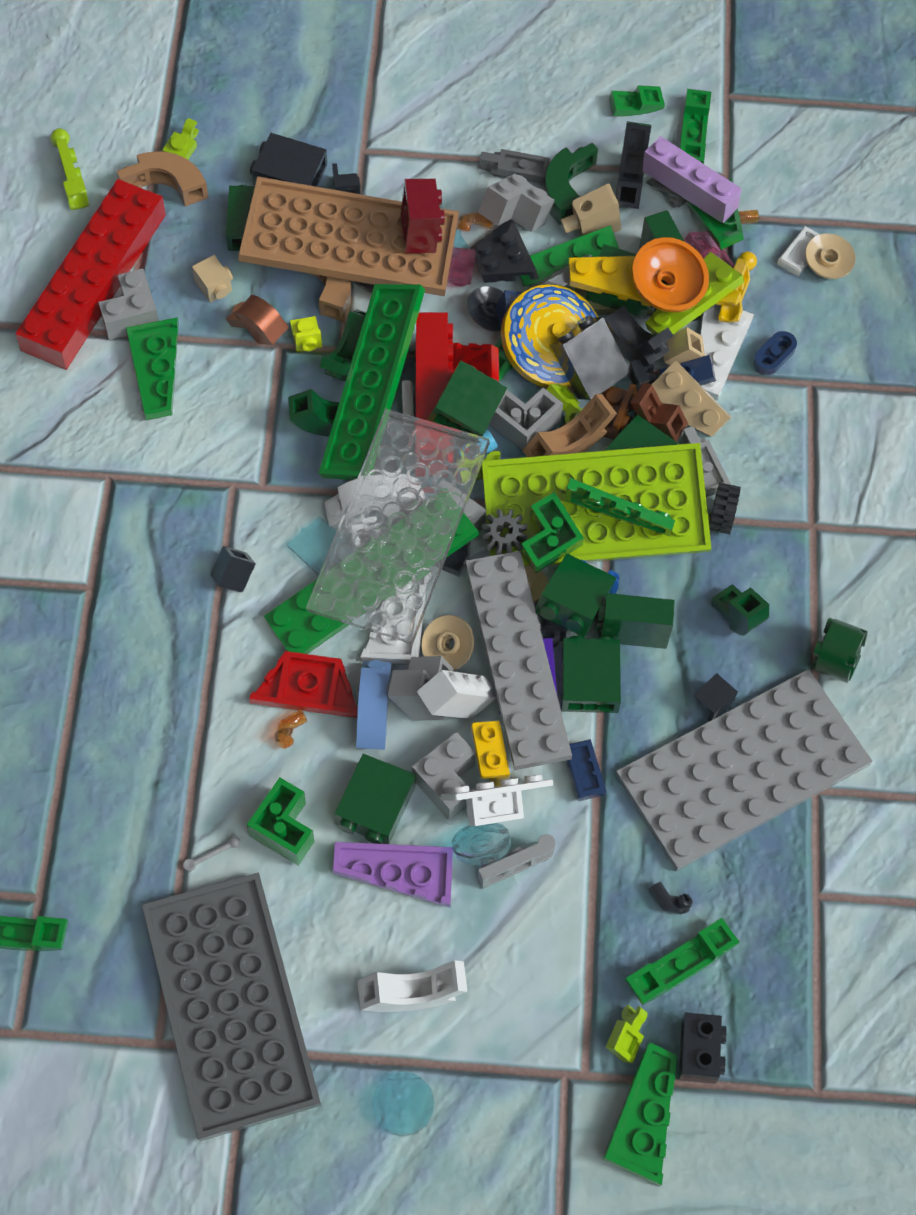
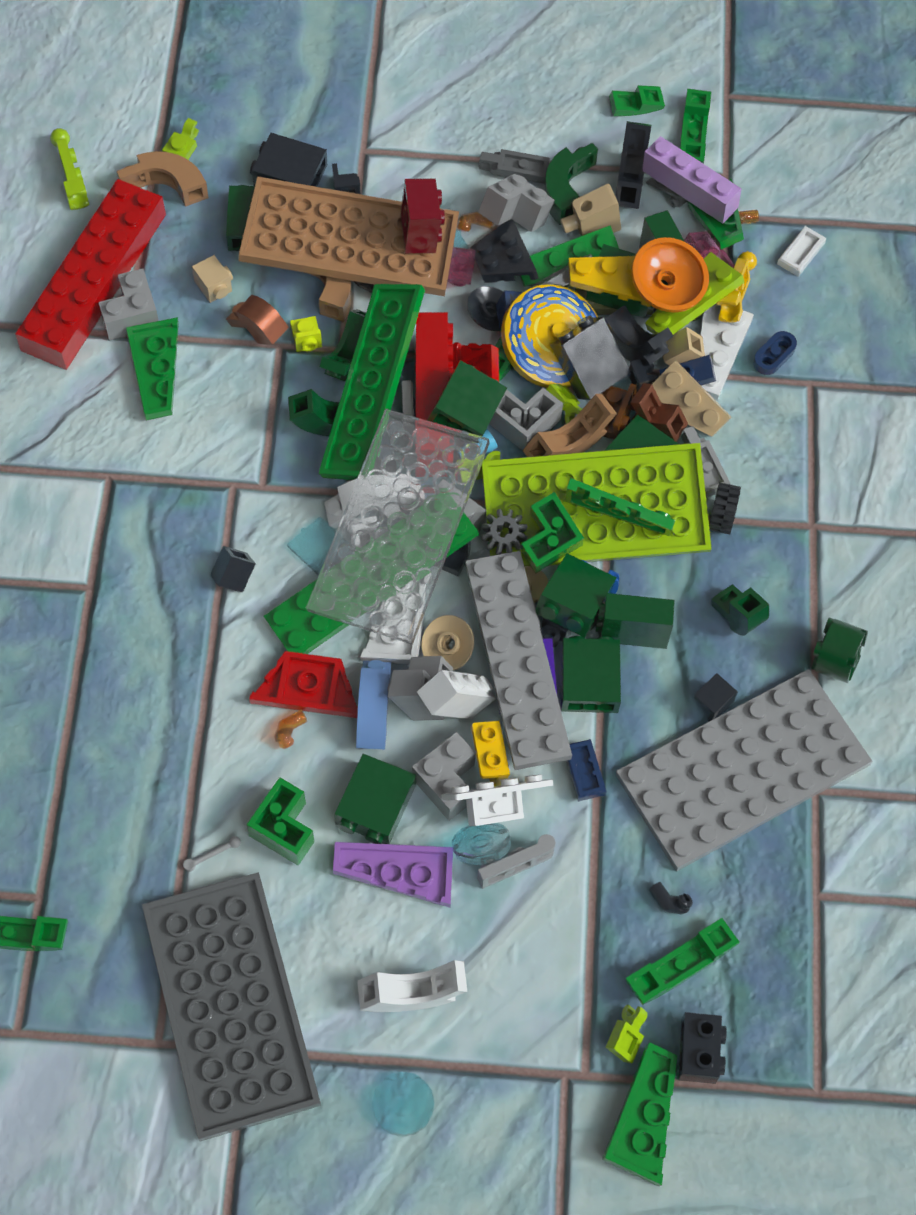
tan dish [805,233,856,279] -> none

